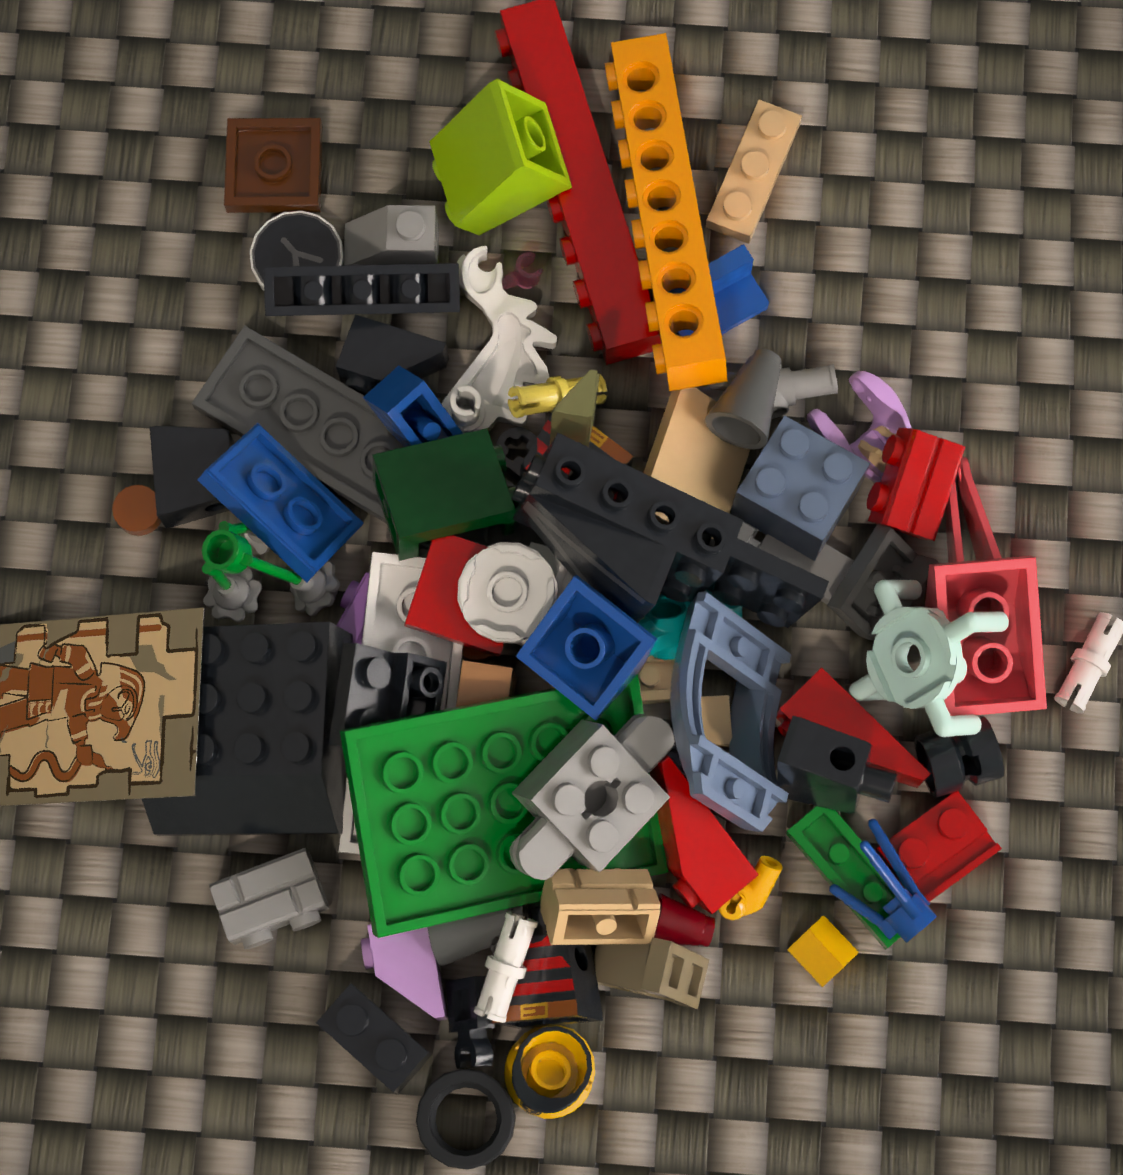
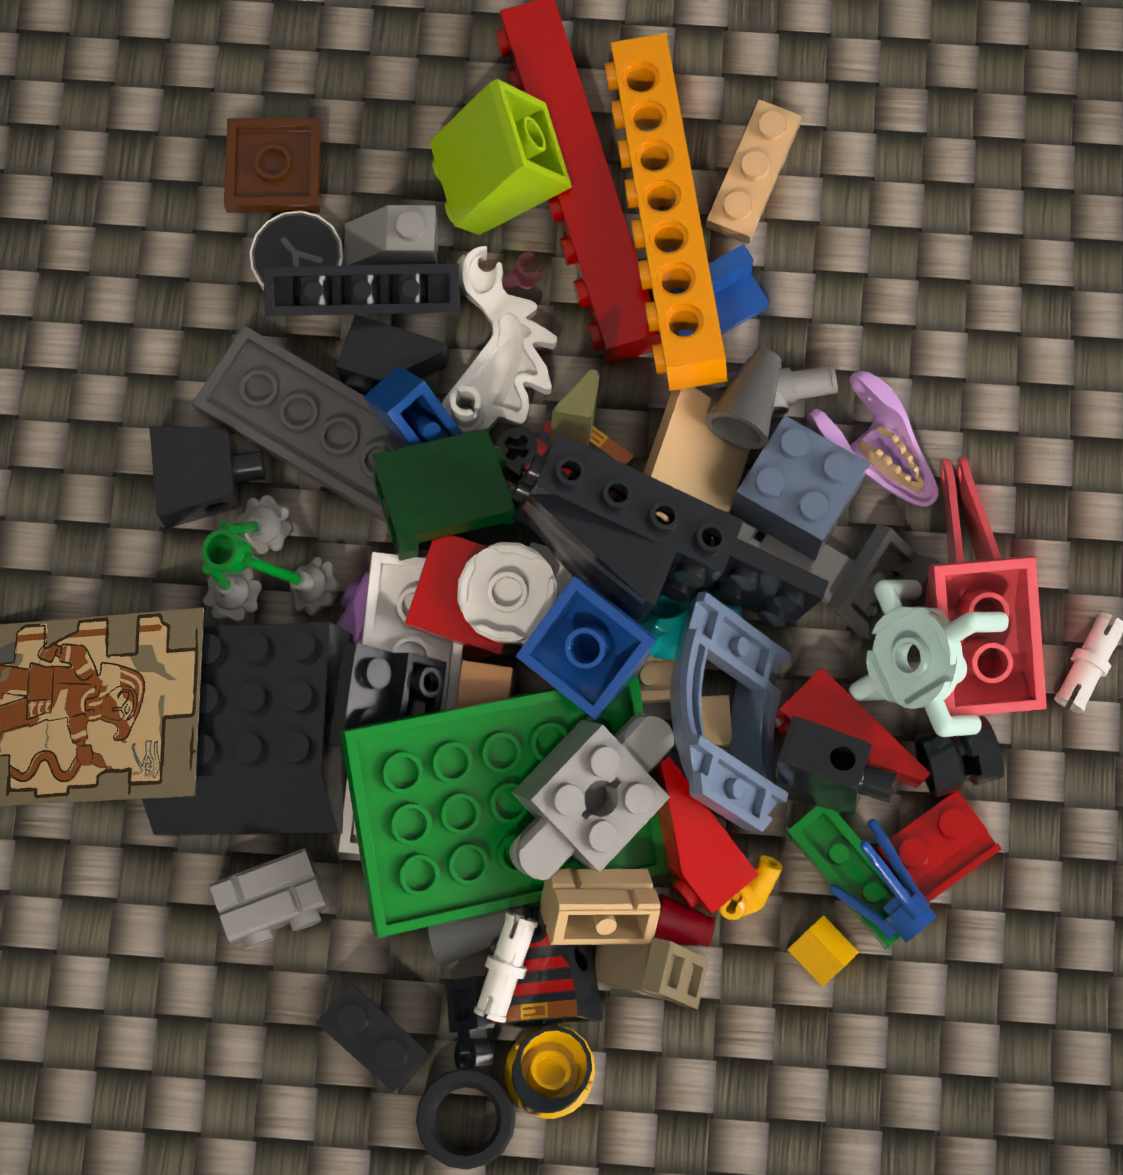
dark orange tile [112,485,161,536] -> none
blue tile [197,423,364,583] -> none
lavender slope [361,924,448,1021] -> none
light yellow pin [508,373,607,418] -> none
red brick [867,428,965,541] -> none

